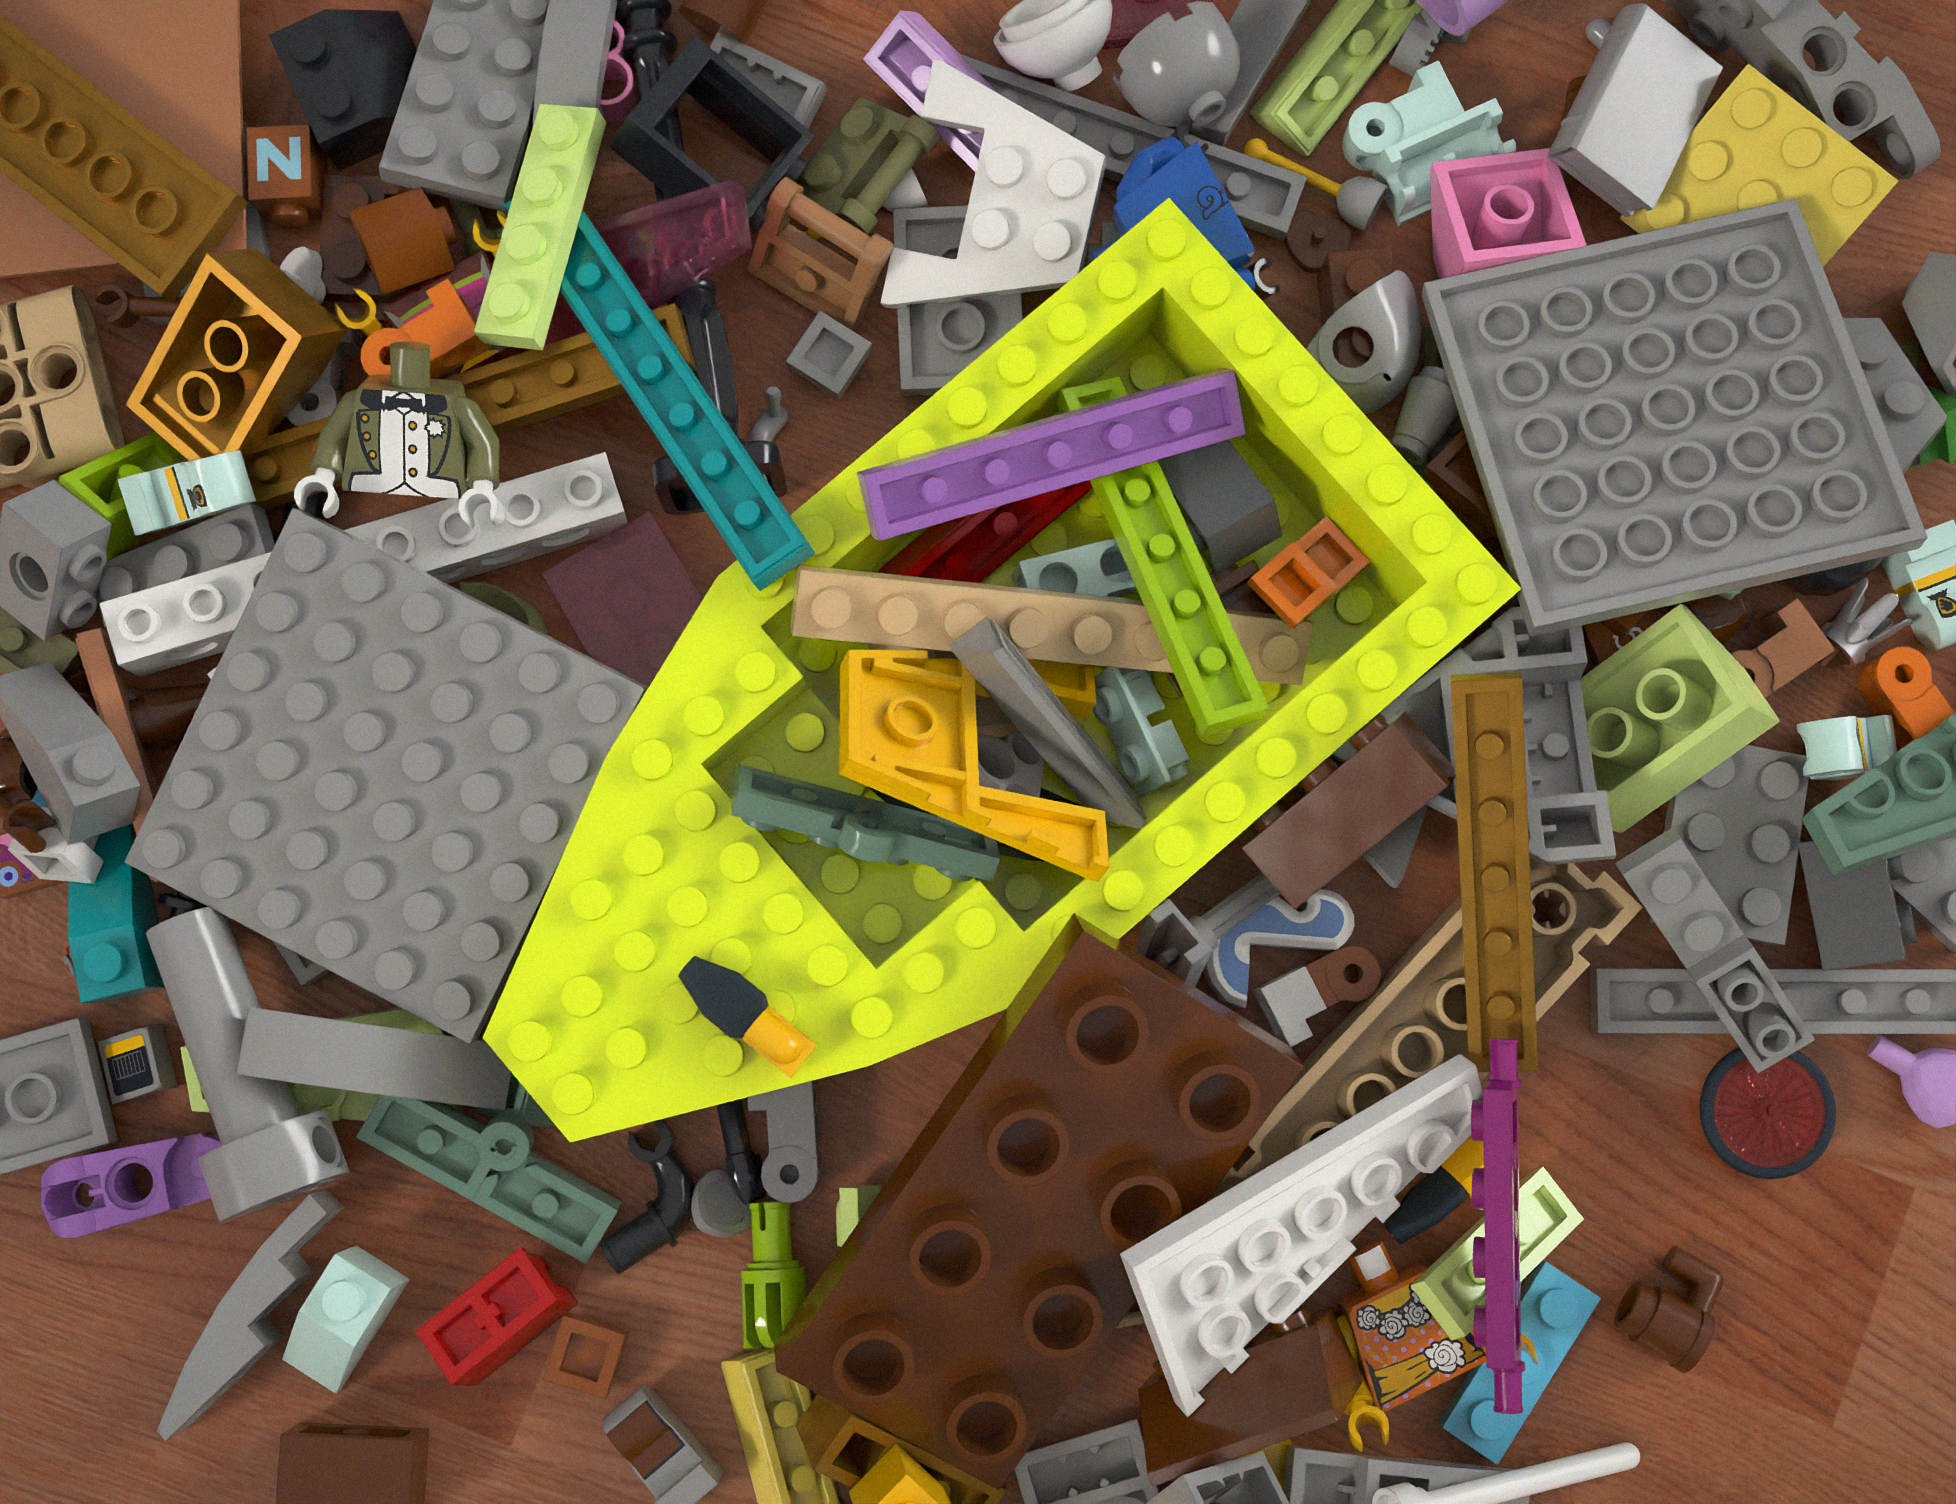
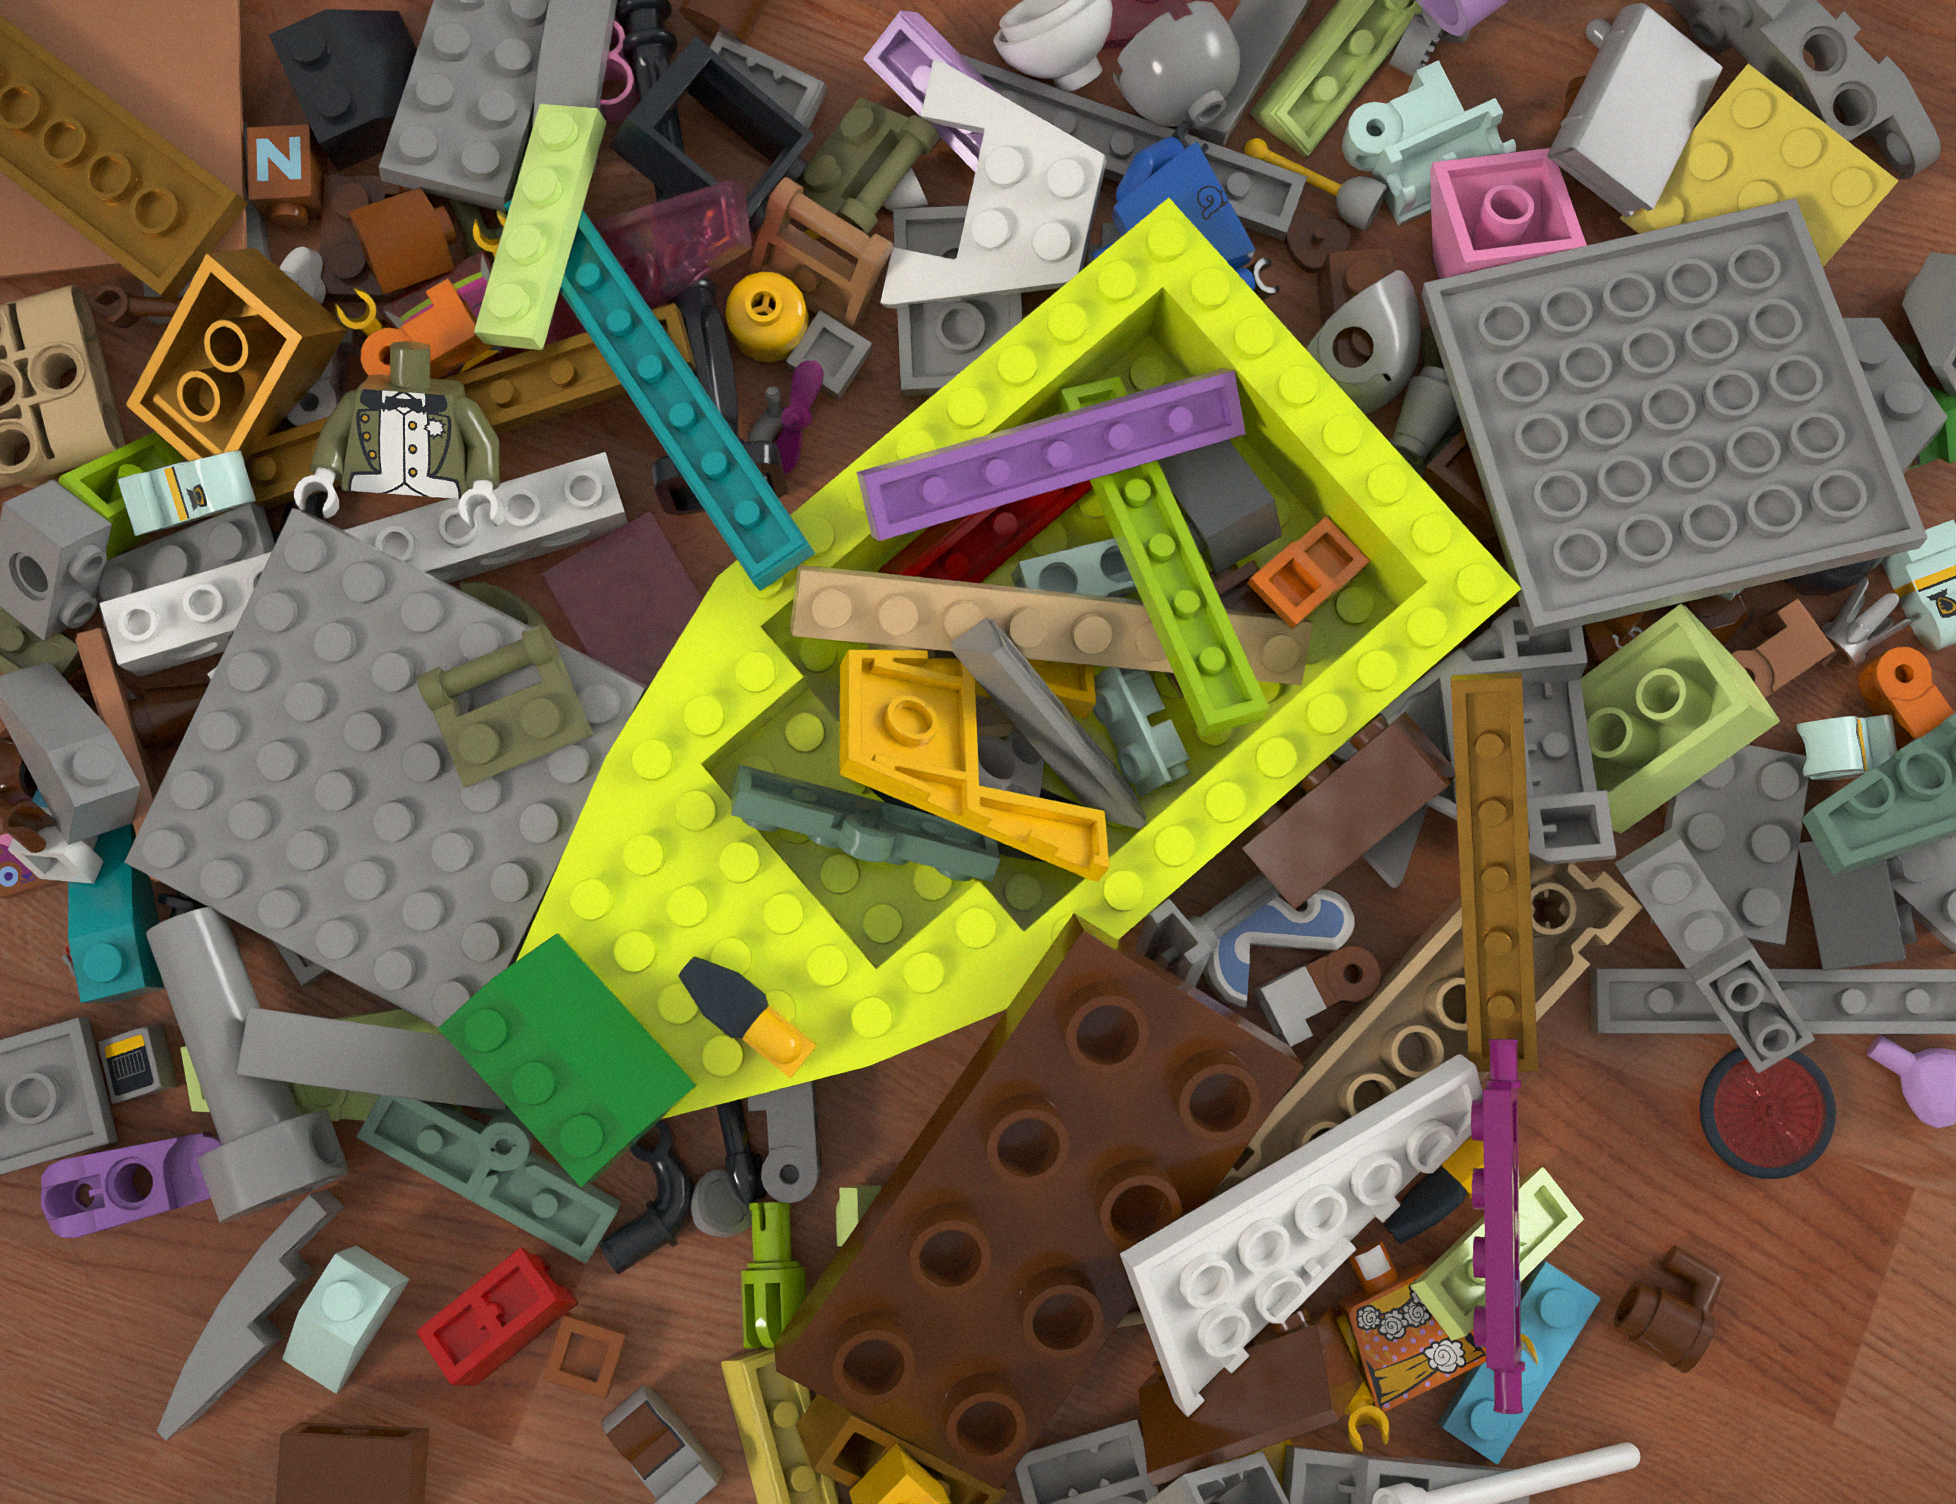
none -> olive plate [417,623,594,788]
none -> green slope [438,933,697,1187]
none -> yellow head [725,271,809,363]
none -> magenta piece [776,360,824,474]

